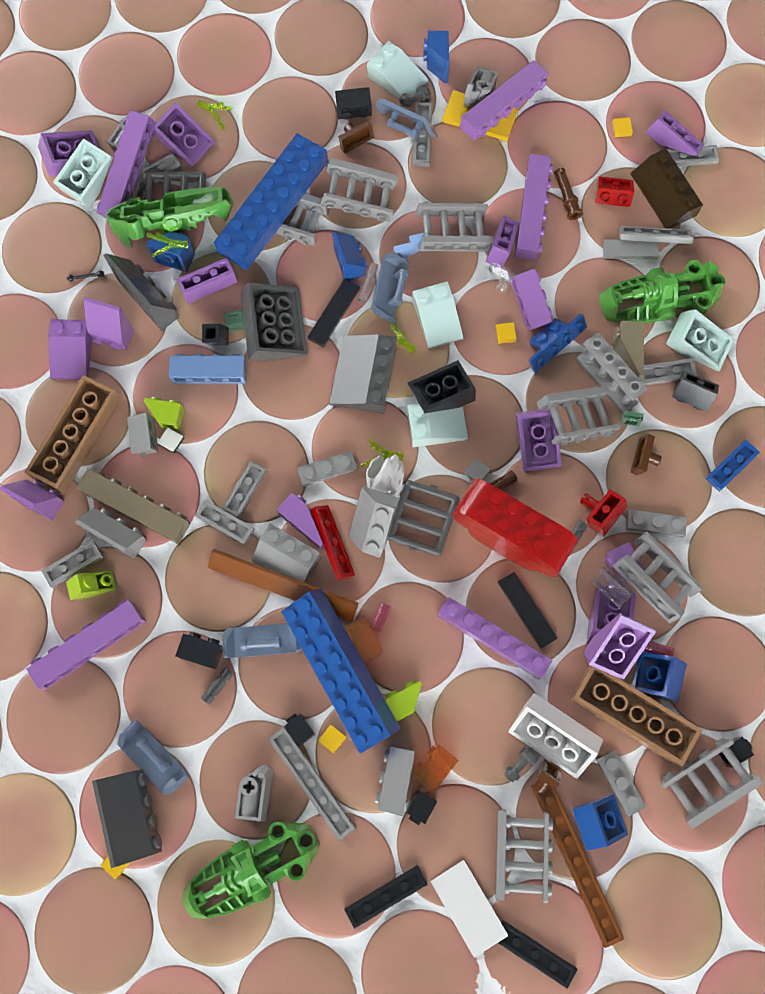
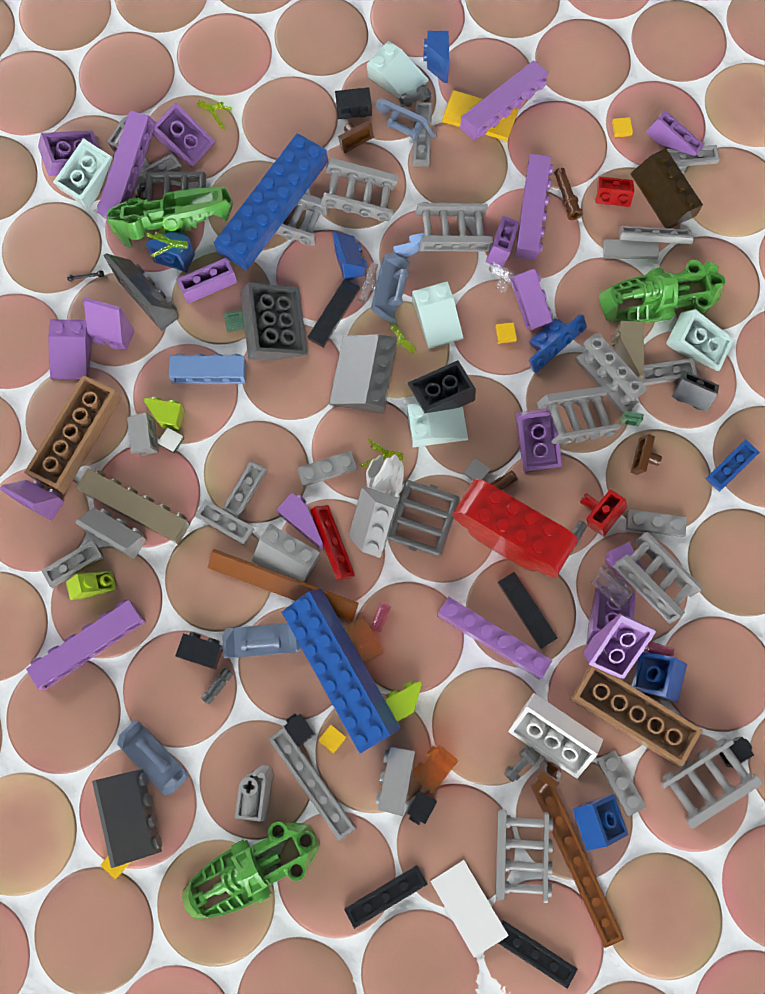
black brick [202,324,229,346] -> none
light grey piece [464,66,499,108] -> none

